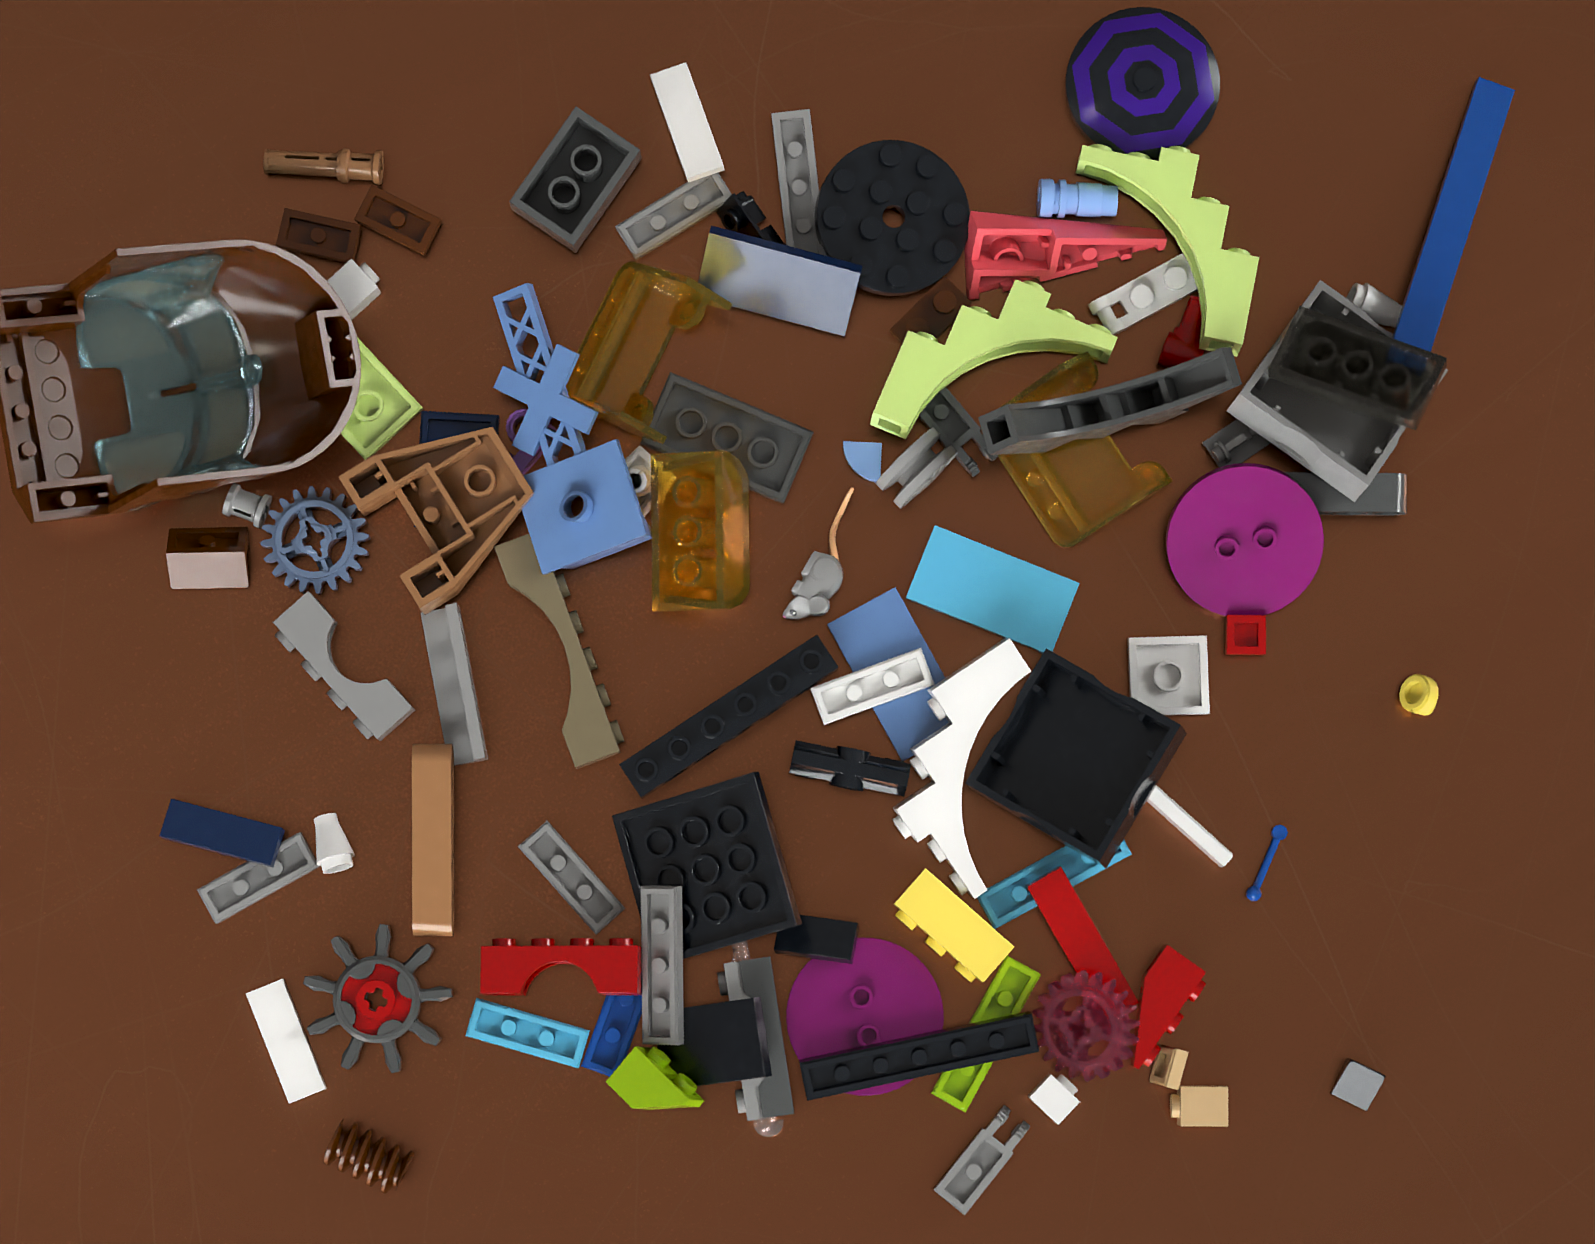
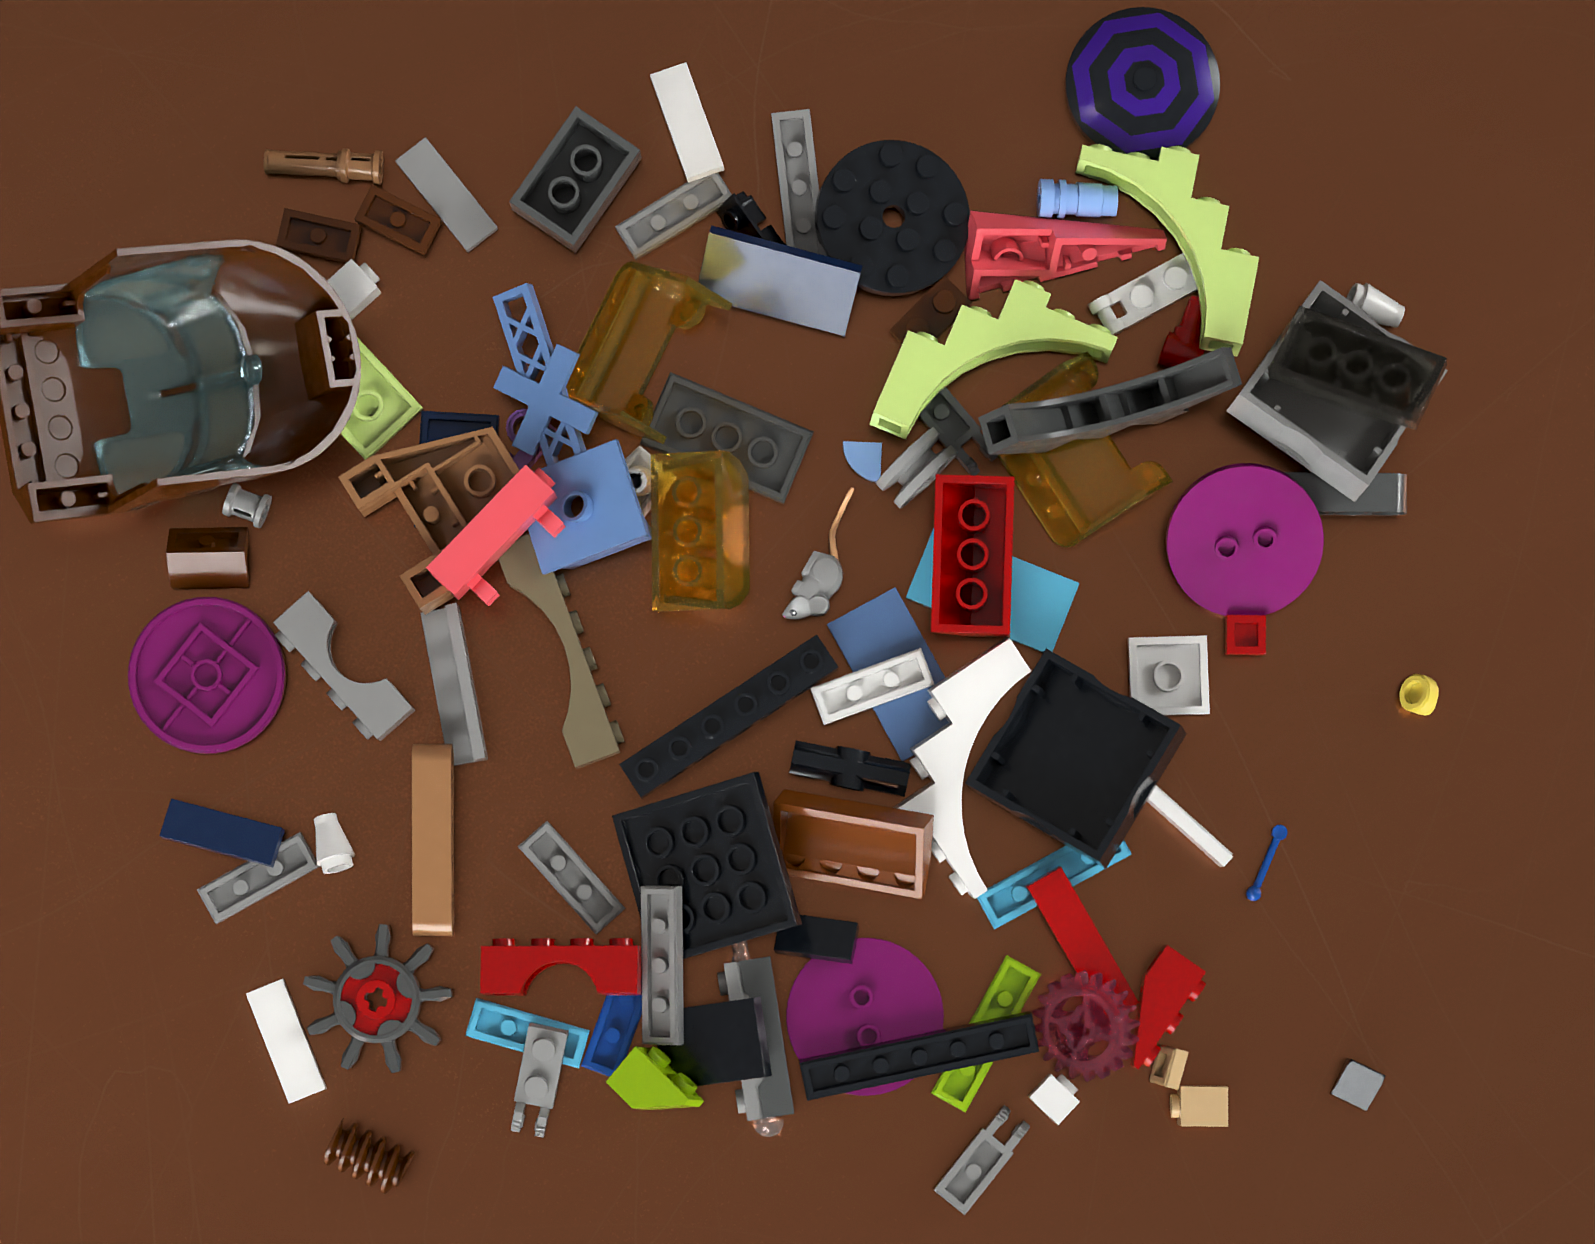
sand blue gear [261,486,370,595] -> none
light yellow brick [894,868,1014,983] -> none
light grey hinge [1202,419,1270,468] -> none
blue tile [1385,77,1515,372] -> none
none -> magenta plate [128,597,286,754]
none -> light grey tile [395,137,498,253]
none -> coral brick [426,464,566,606]
none -> light grey hinge [511,1022,569,1138]
none -> dark orange slope [773,789,934,899]
none -> red slope [931,474,1015,638]

